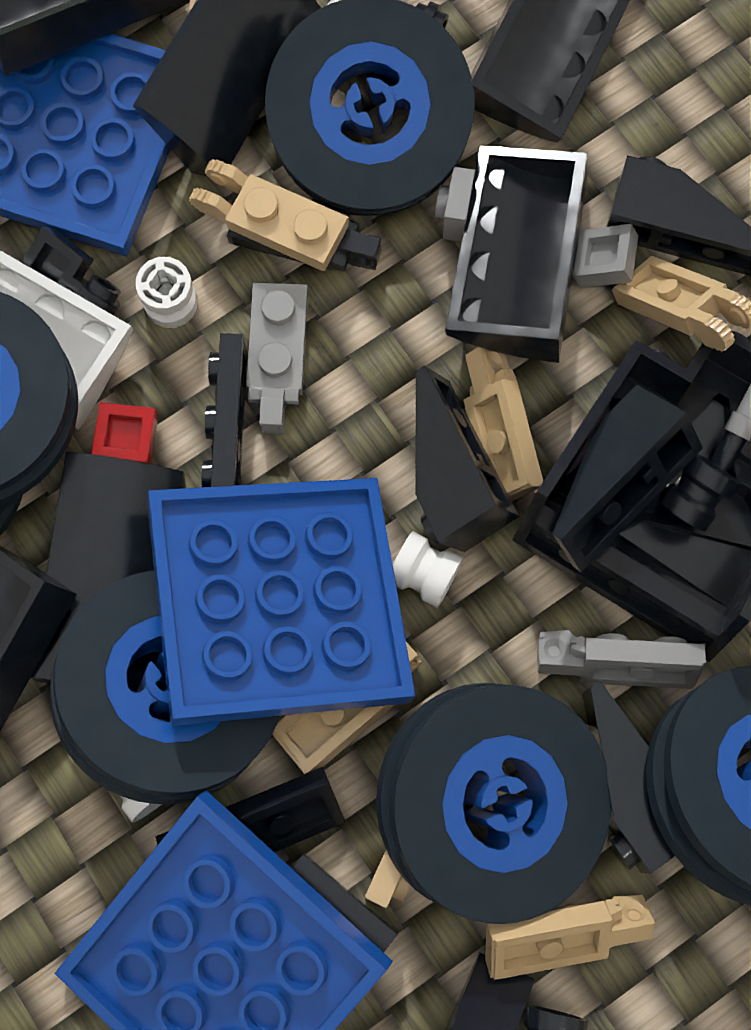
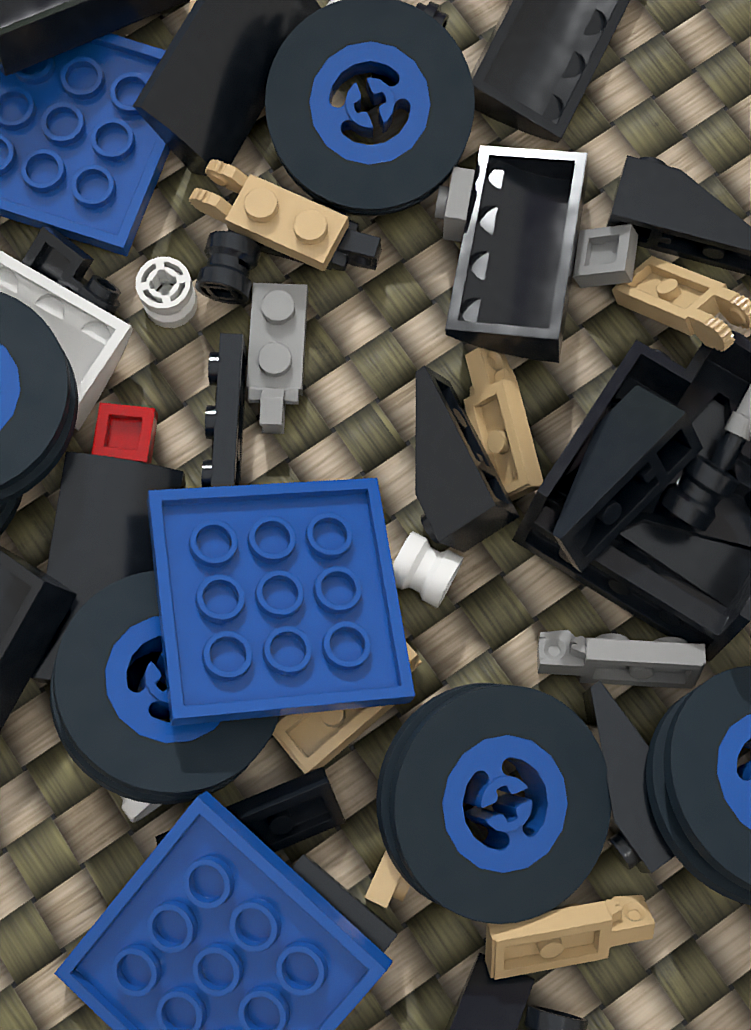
none -> black wheel [195,231,261,305]

